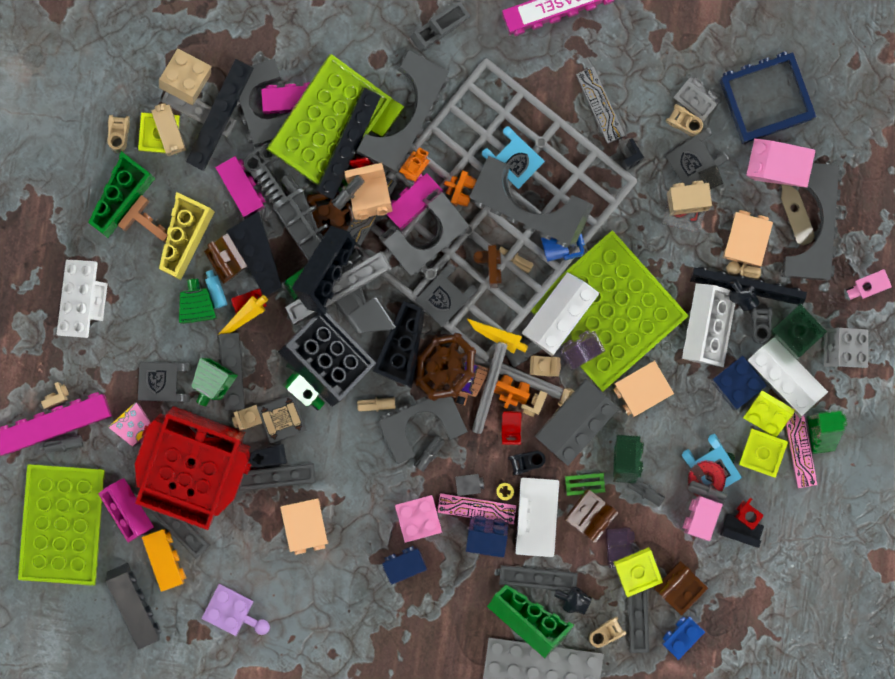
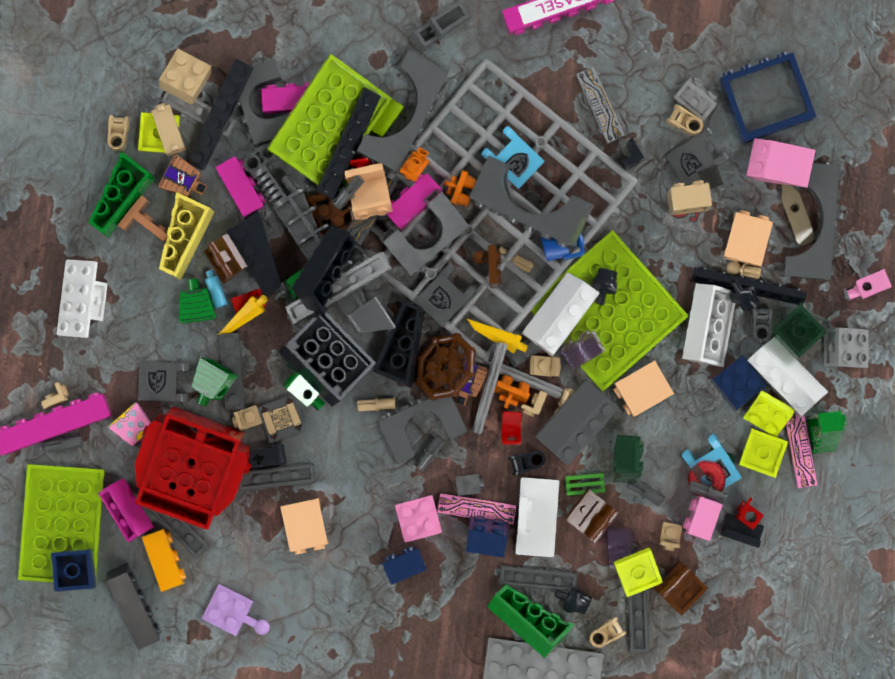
light yellow bush [497,483,514,500] -> none
blue bracket [661,616,705,660] -> none
none -> dark blue brick [51,549,96,592]
none -> torso [158,154,207,198]
none -> black piece [592,268,618,305]
none -> tan bracket [659,522,683,551]

